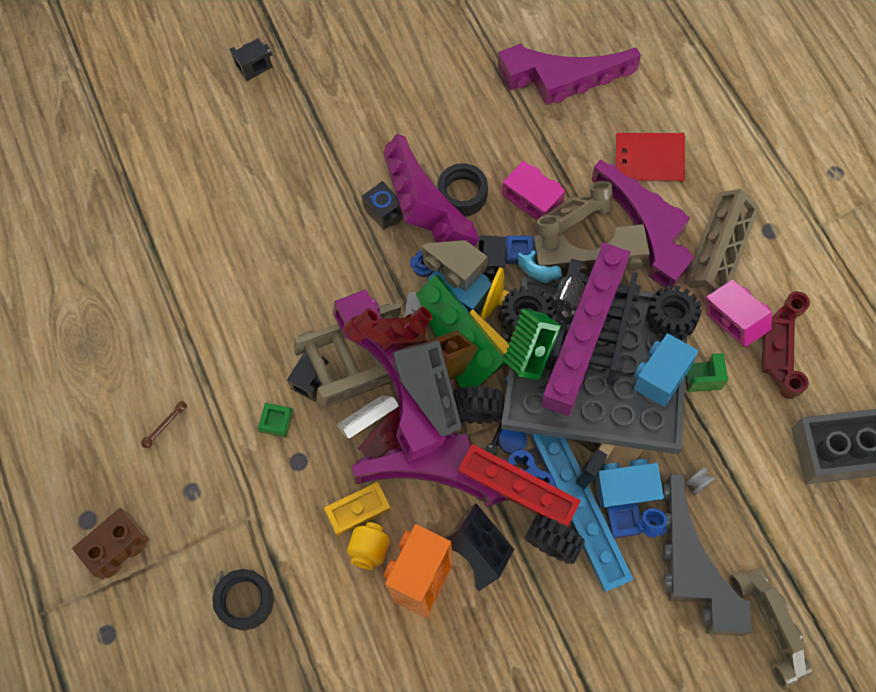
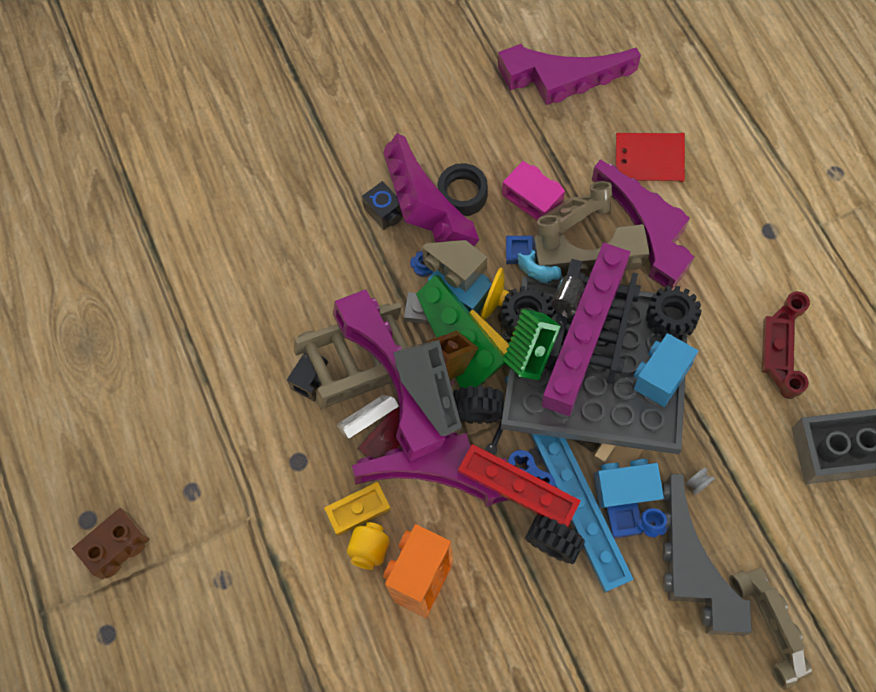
reddish brown hinge [141,401,187,448] -> none
black tyre [212,569,274,631] -> none
black brick [229,38,272,81] -> none
green tile [257,403,294,438] -> none
dark red plate [344,307,432,350] -> none
black piece [443,503,514,591] -> none
black brick [479,235,507,280] -> none
blue piece [498,429,527,454] -> none
black tile [576,449,608,490] -> none
dark tan fence [684,189,759,293] -> none
green panel [685,353,728,392] -> none
brick [706,280,772,348] -> none

